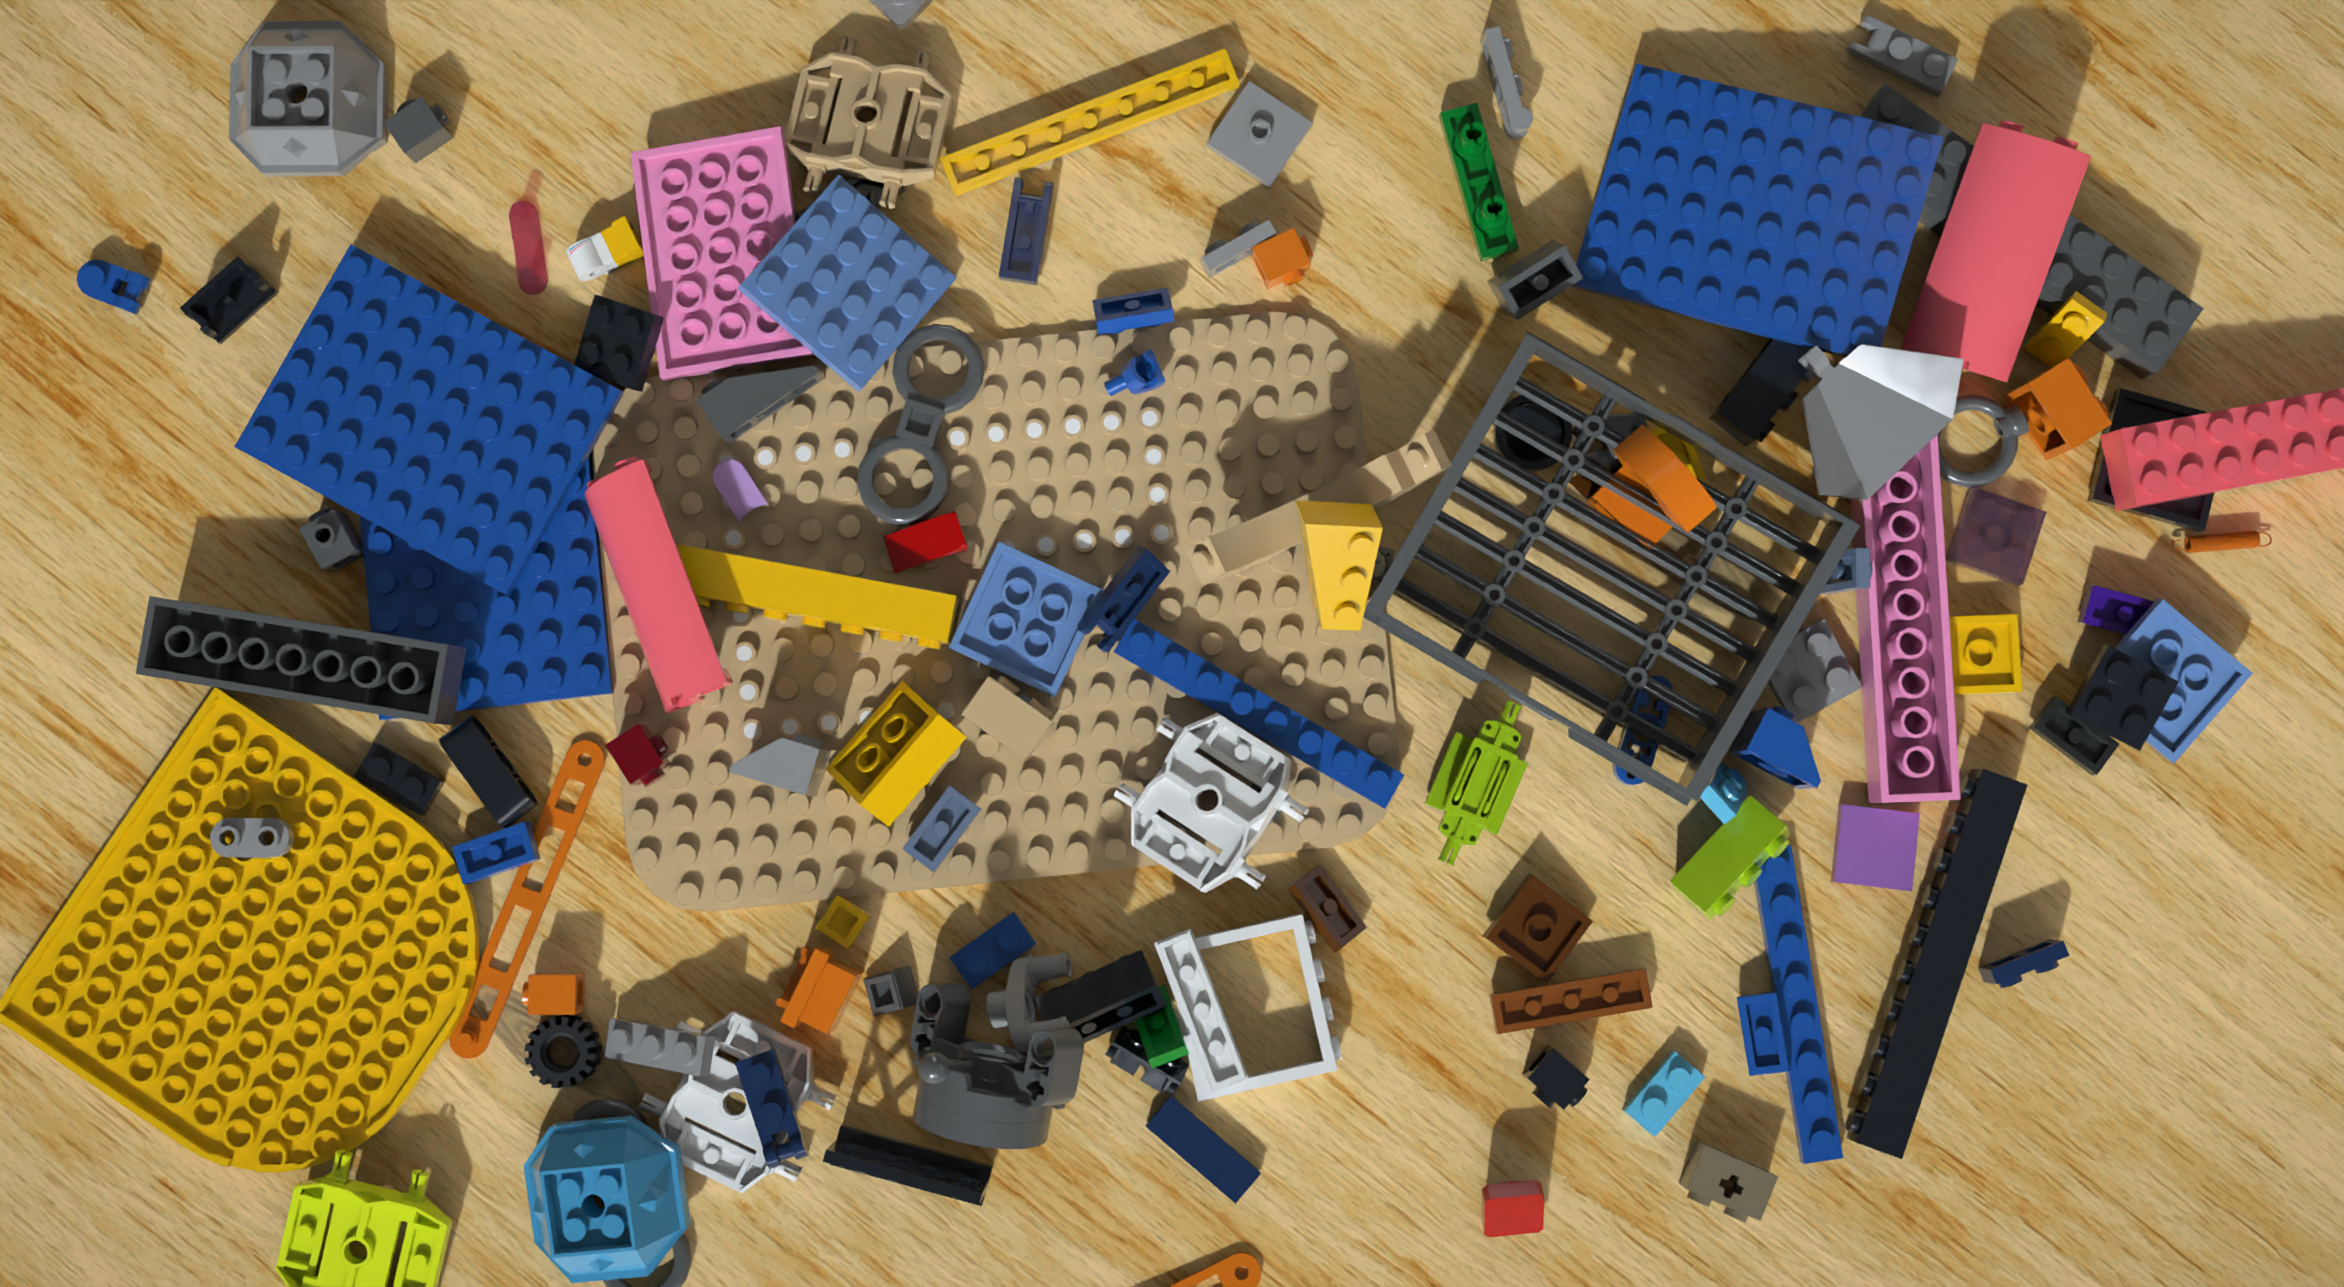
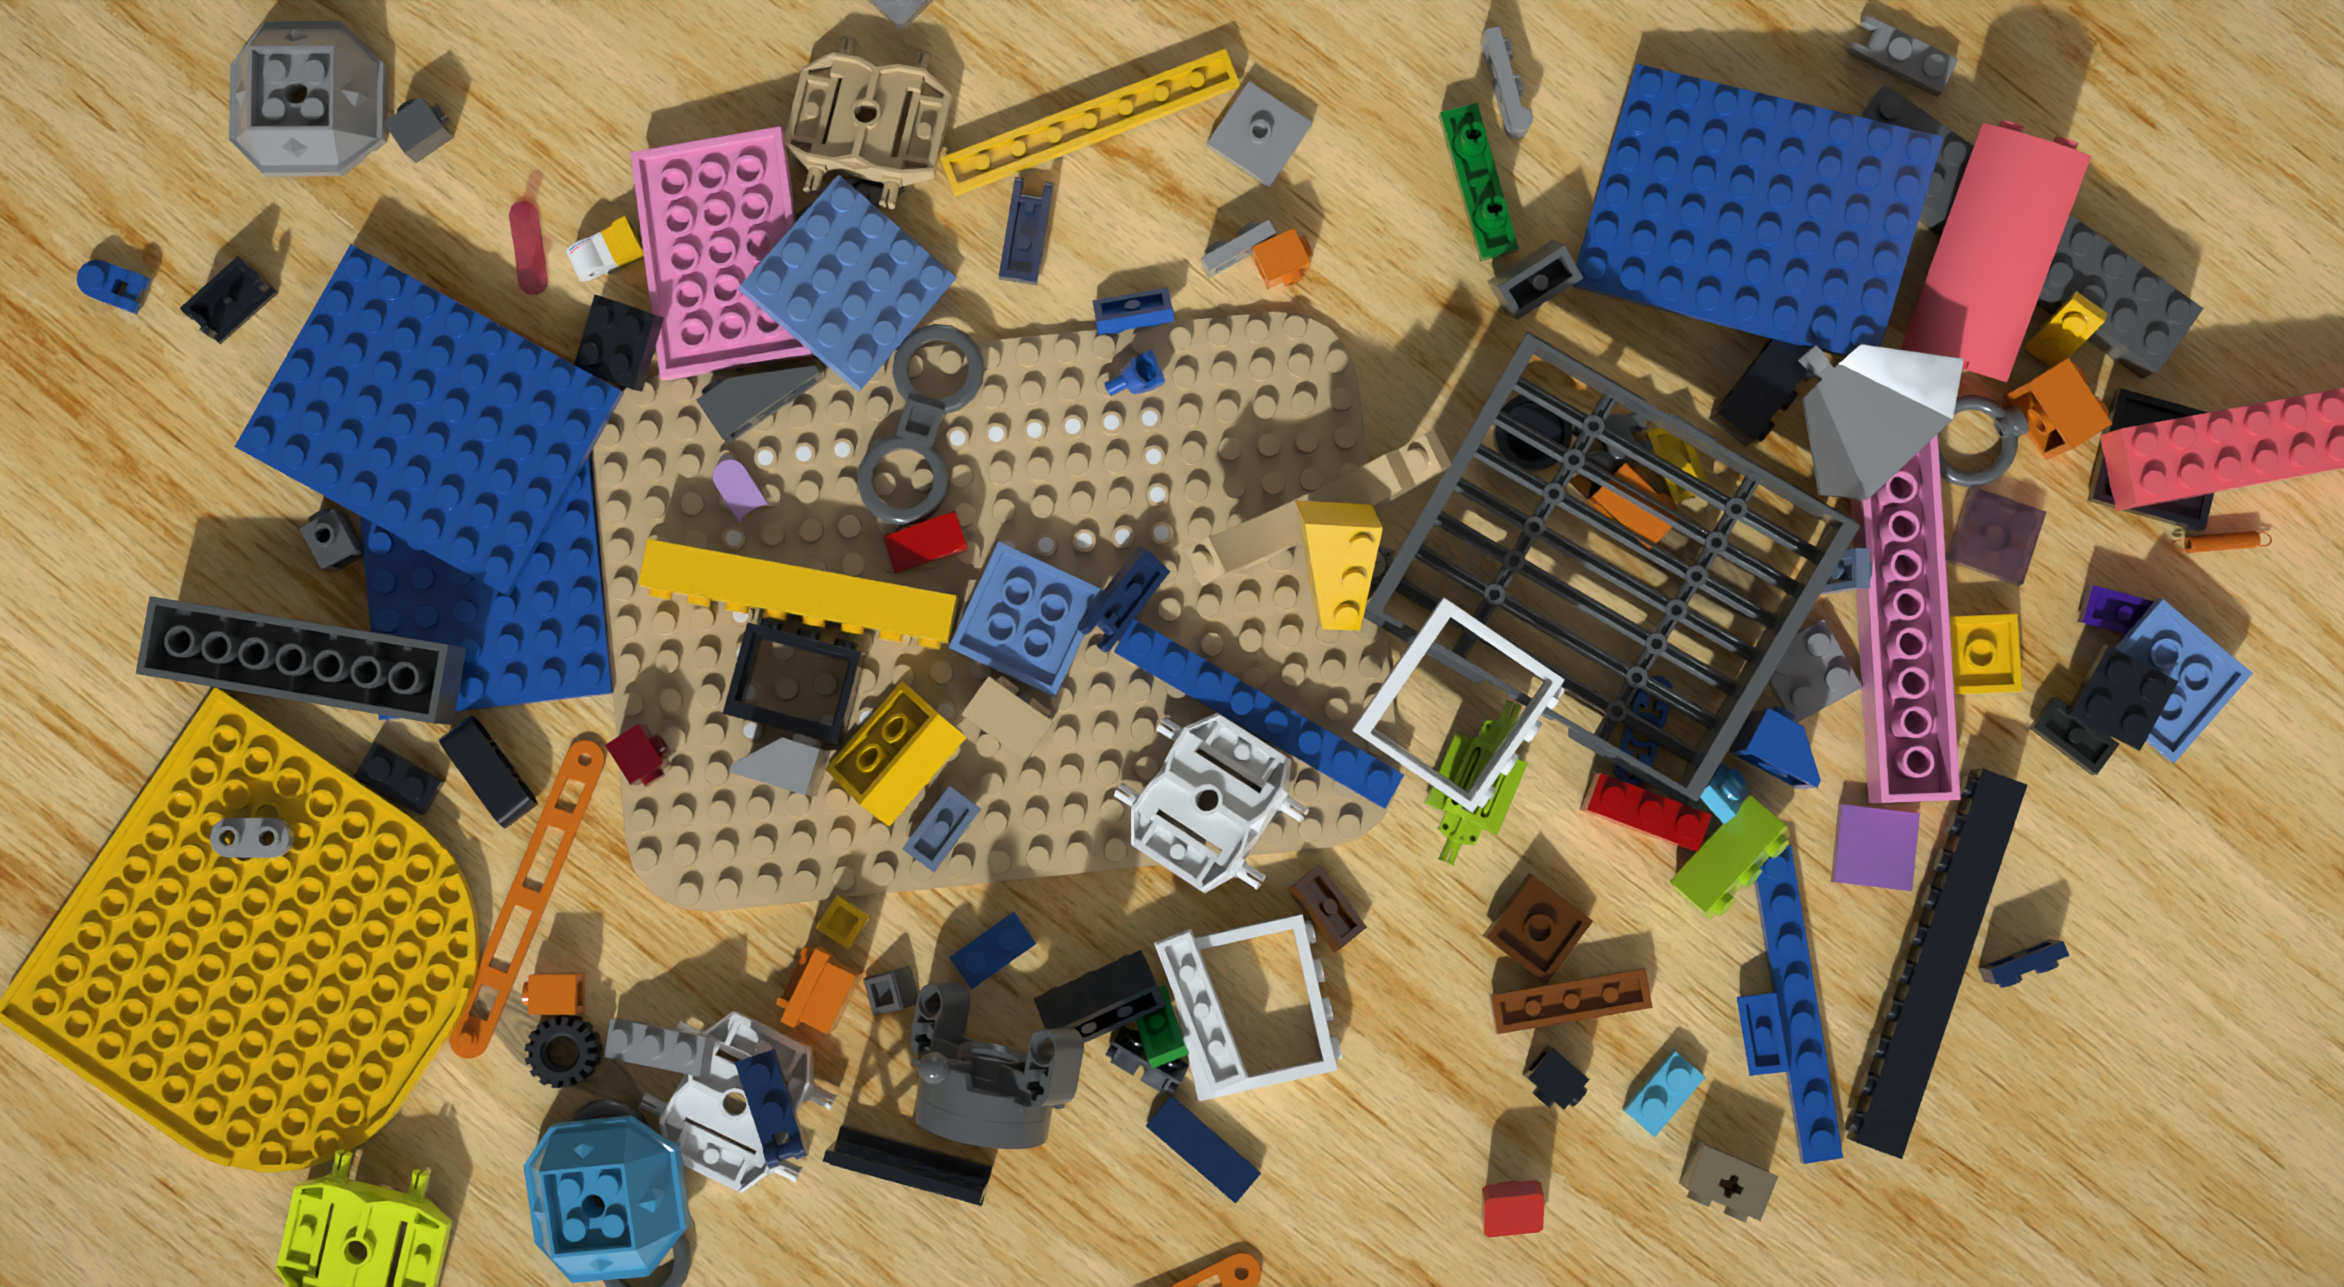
blue plate [452,821,541,884] -> none
coral cylinder [585,457,733,714] -> none
light grey connector [987,952,1072,1054] -> none
orange brick [1613,424,1717,533] -> none
none -> black window [722,618,866,745]
none -> white window [1352,597,1565,813]
none -> red brick [1580,773,1712,852]

